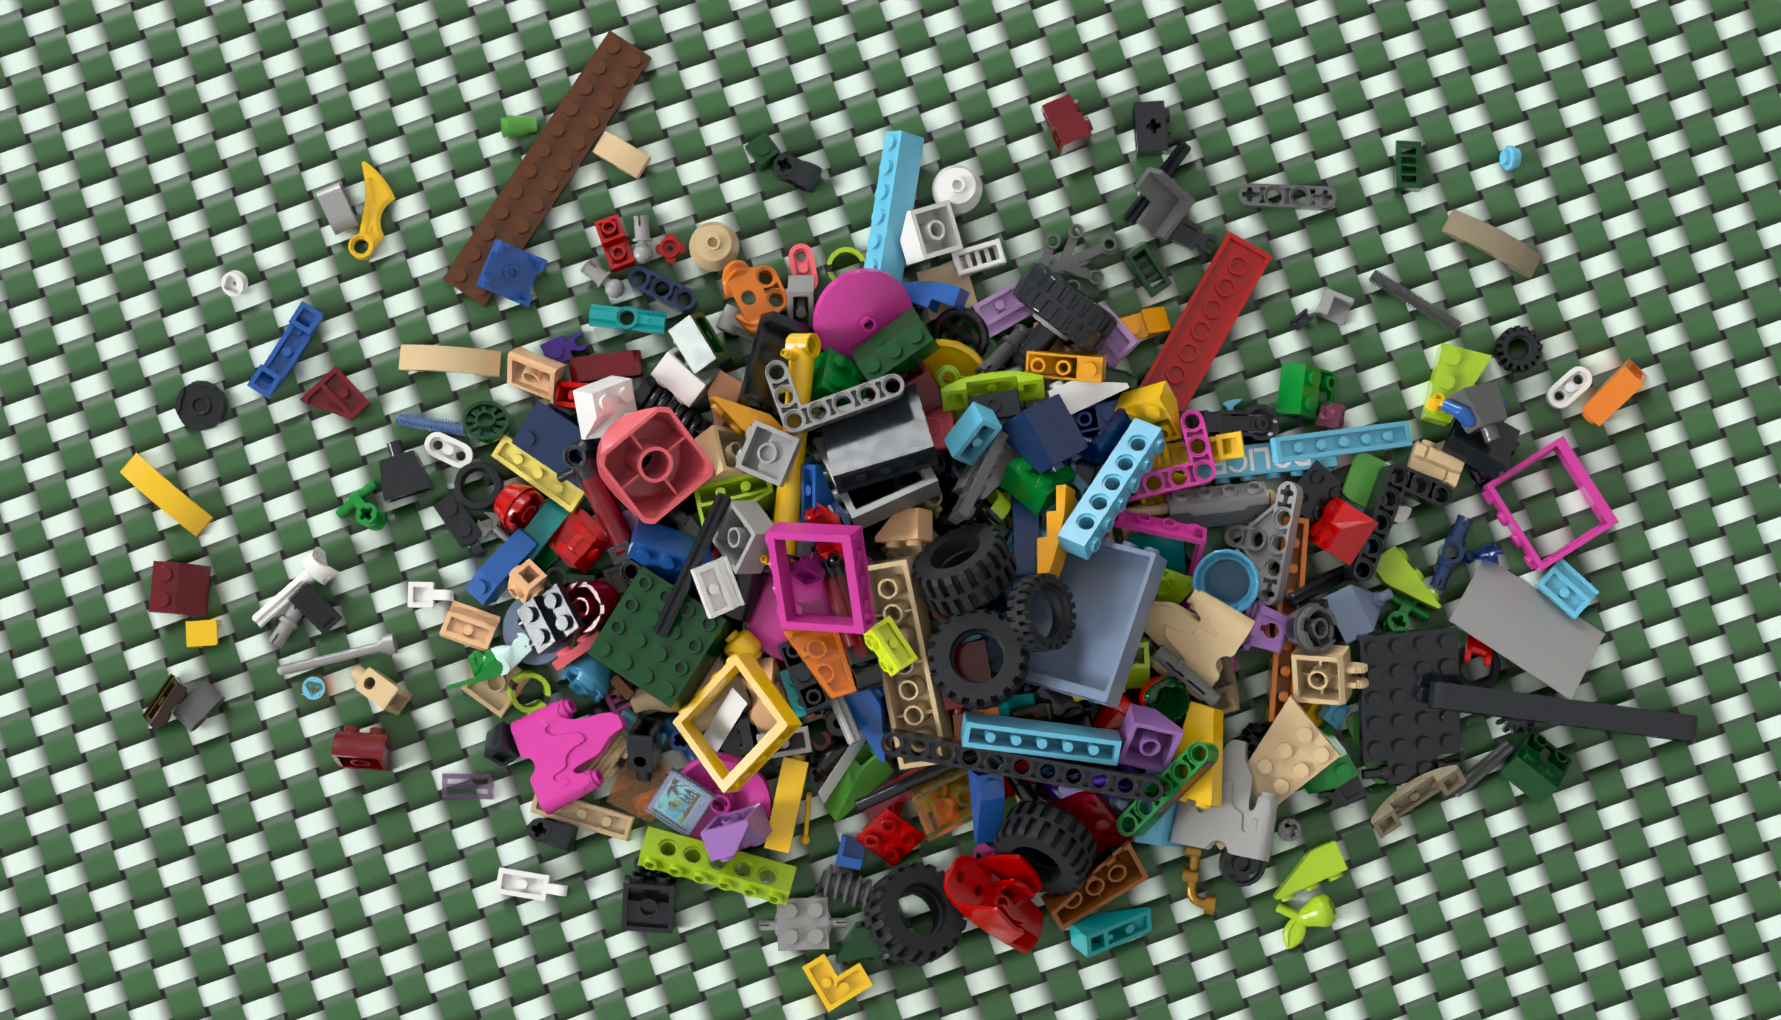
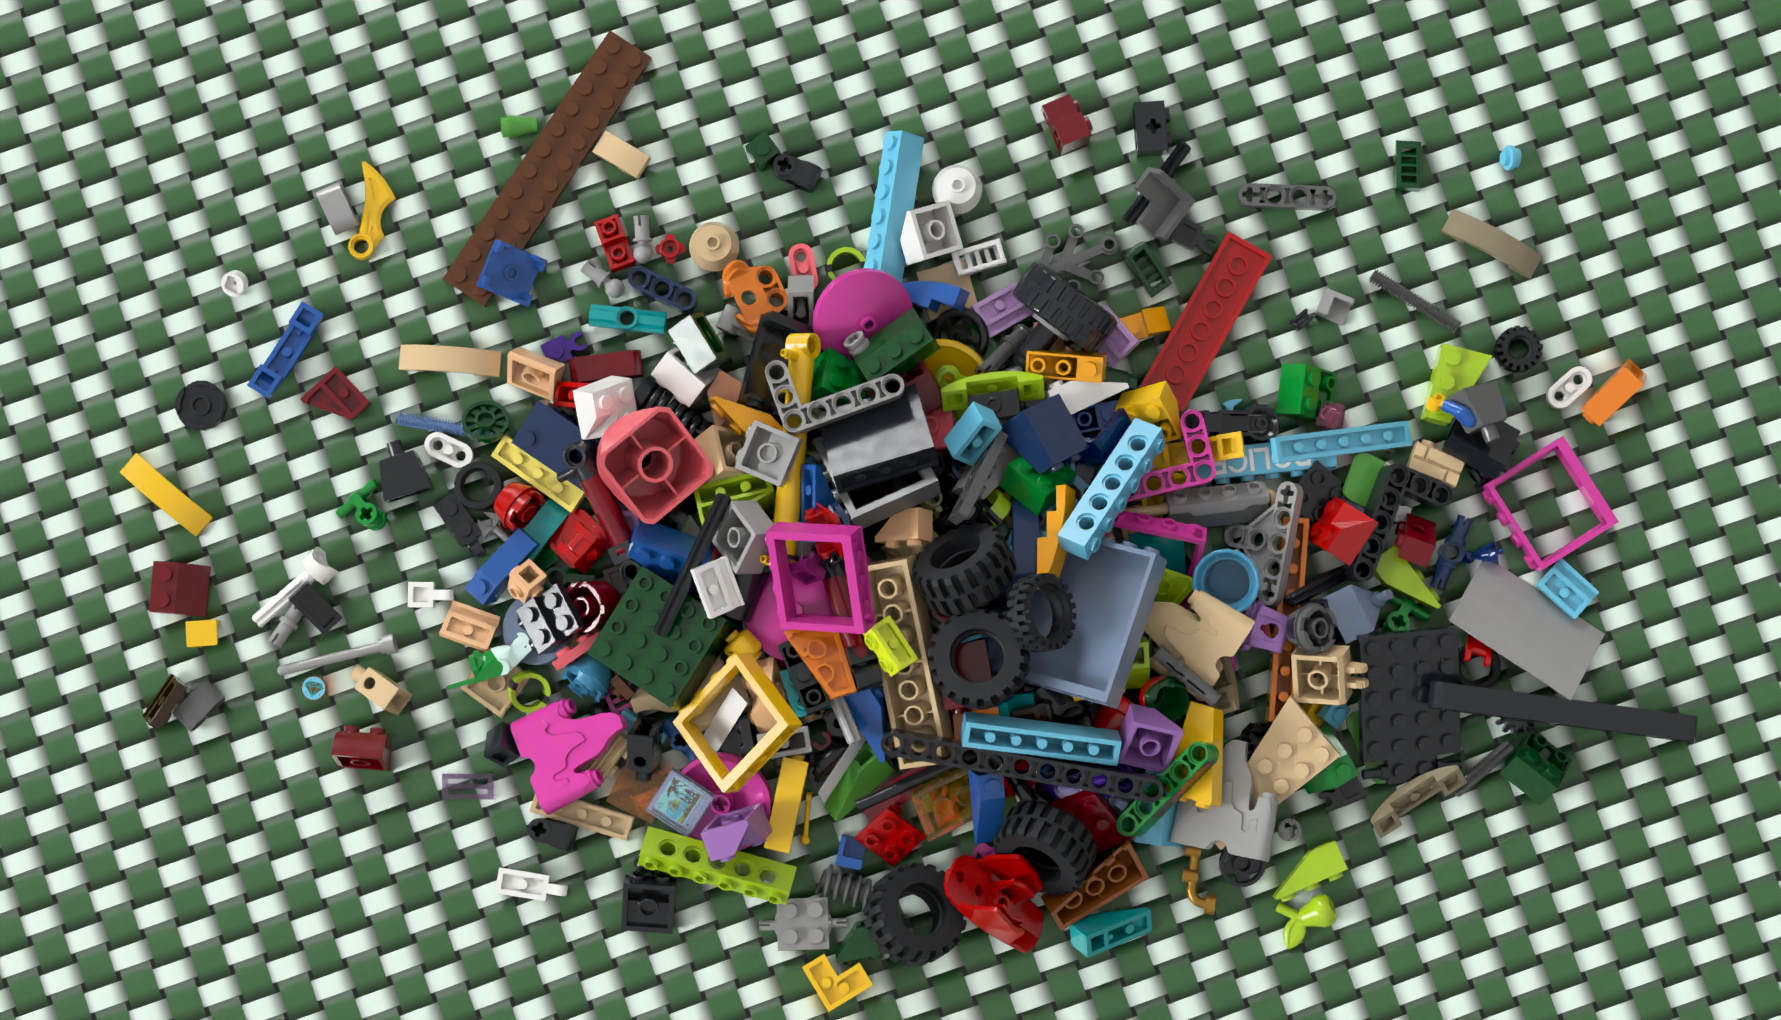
none -> light grey bush [843,331,870,356]
none -> dark red brick [1395,513,1436,567]

